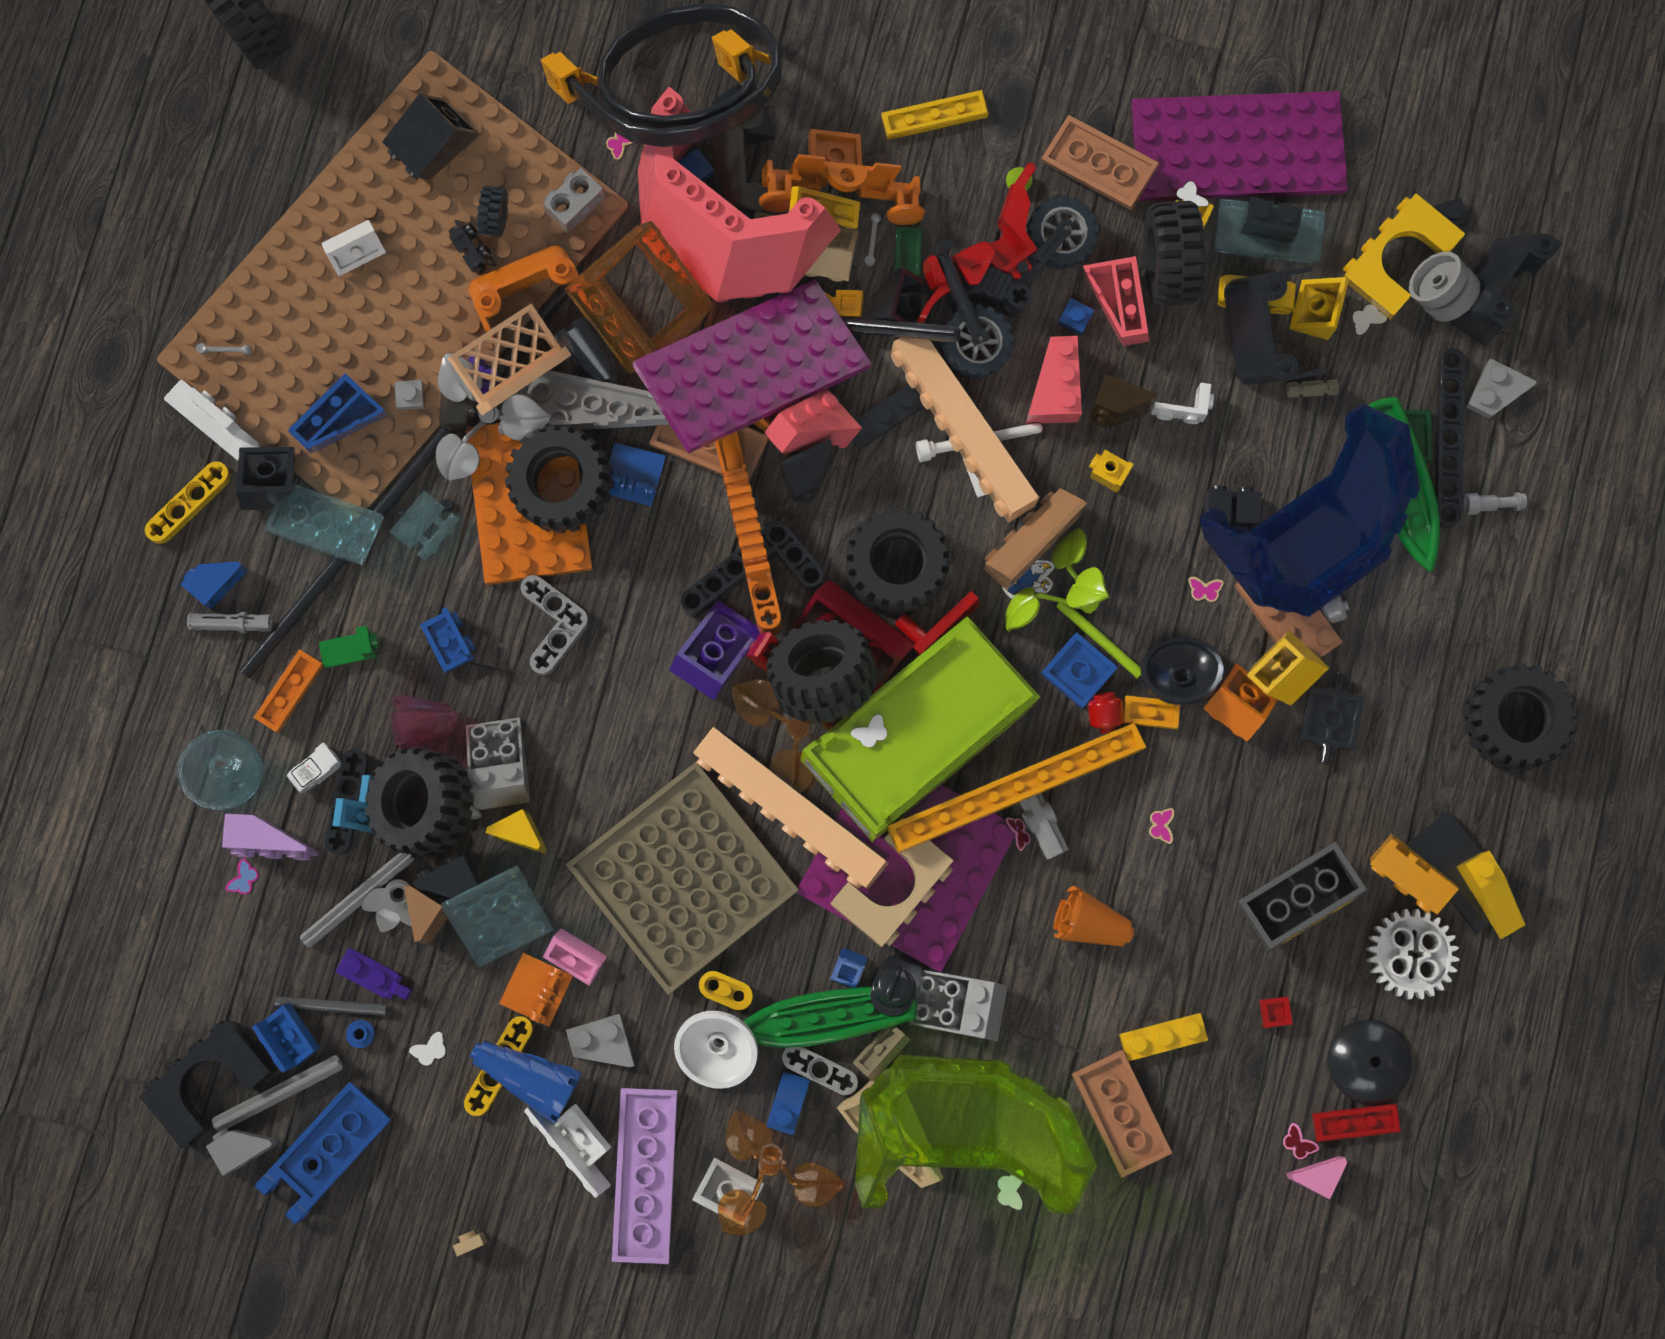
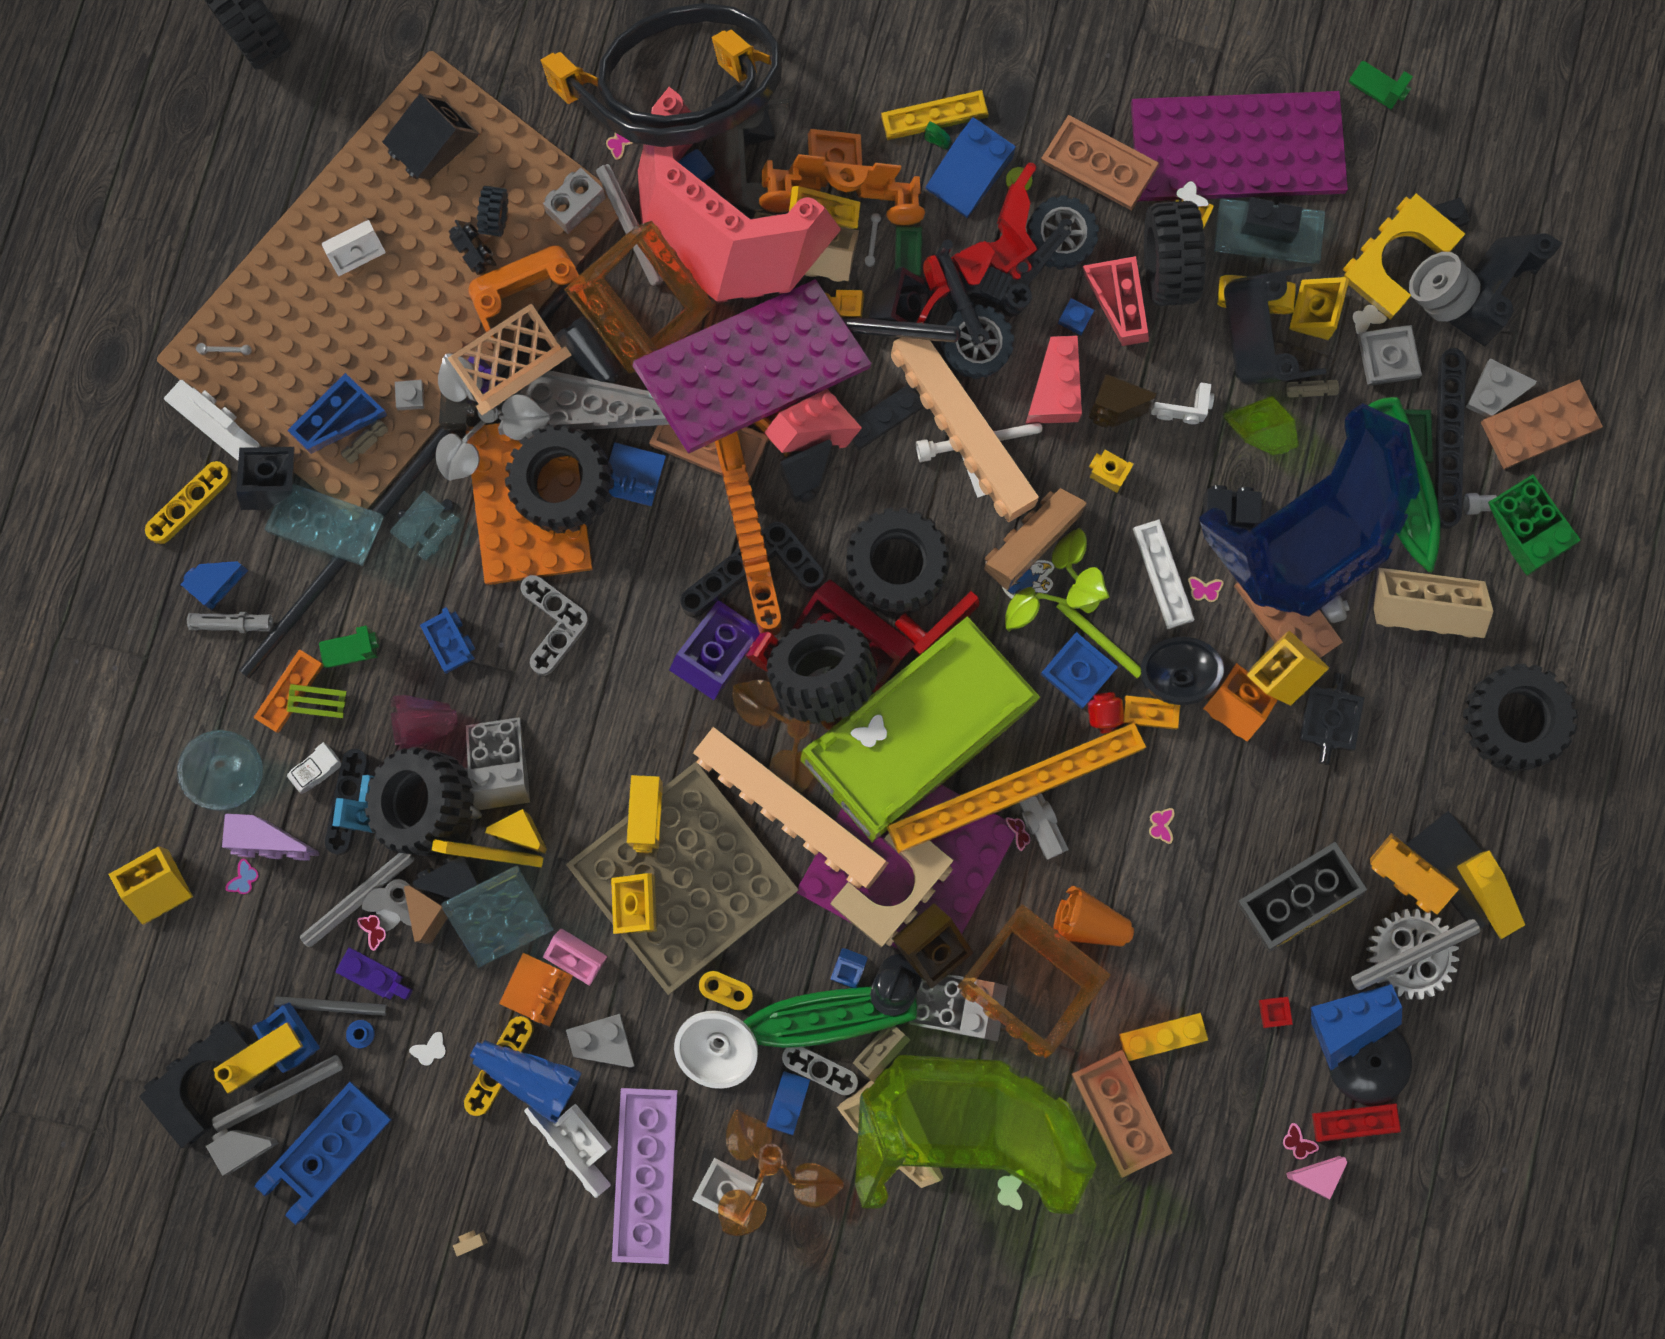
none -> yellow slope [109,847,193,925]
none -> yellow piece [213,1022,303,1093]
none -> lime tile [286,684,346,718]
none -> dark tan axle [341,419,388,464]
none -> dark red sticker [357,915,386,951]
none -> yellow tile [432,839,543,867]
none -> light grey axle [596,164,664,286]
none -> yellow slope [611,873,657,934]
none -> yellow window [627,775,663,853]
none -> dark brown slope [892,903,973,989]
none -> green tile [924,121,952,150]
none -> blue slope [925,117,1016,218]
none -> clear orange windscreen [957,904,1111,1058]
none -> white tile [1133,519,1195,629]
none -> clear neon green slope [1223,396,1299,455]
none -> blue wedge [1311,984,1402,1070]
none -> green bracket [1348,61,1413,110]
none -> light grey axle [1351,919,1480,990]
none -> light grey plate [1357,325,1422,386]
none -> tan slope [1374,568,1493,638]
none -> nougat plate [1481,380,1603,470]
none -> green slope [1488,474,1580,576]

